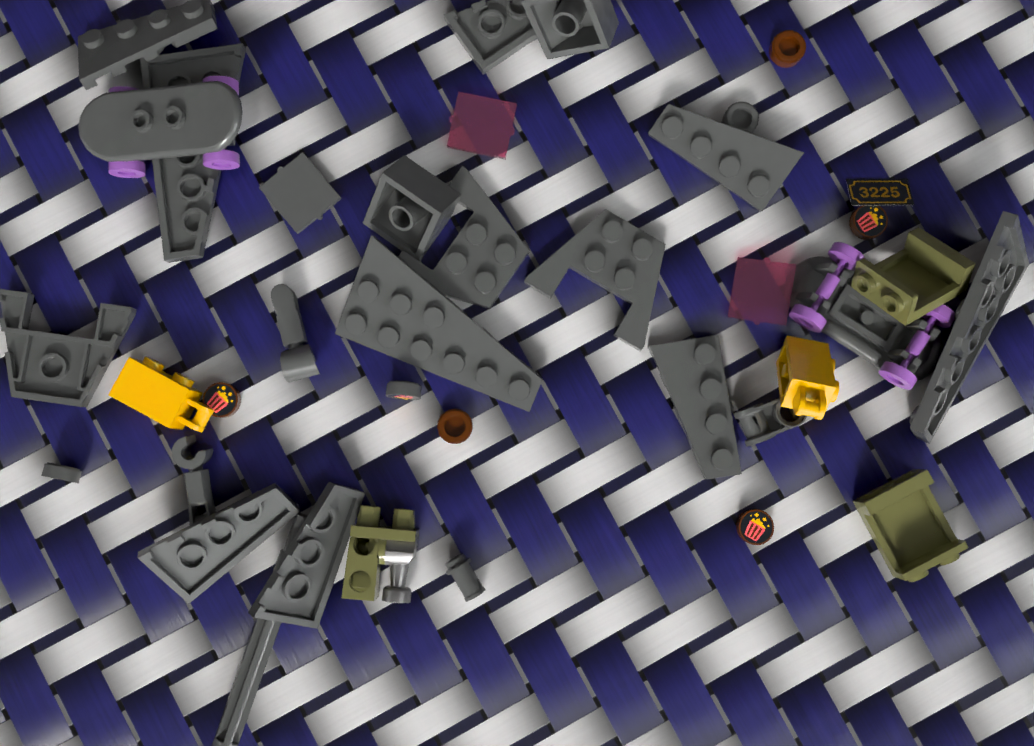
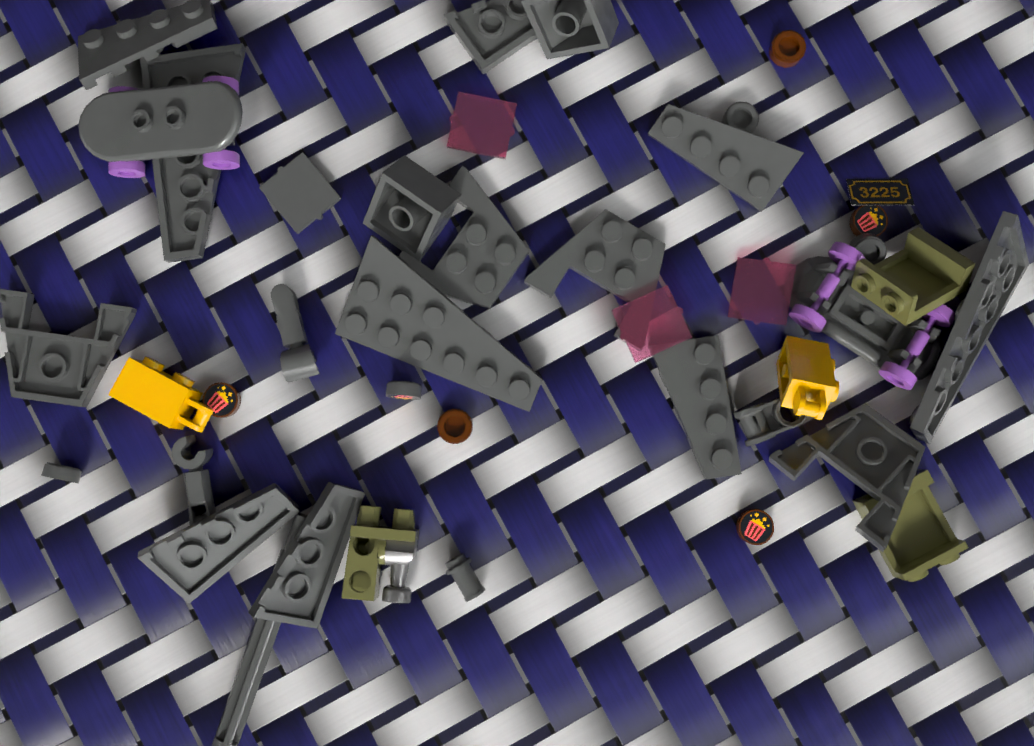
none -> clear pink piece [611,285,692,363]
none -> dark grey wing [769,403,926,552]
none -> dark grey tile [849,233,887,265]

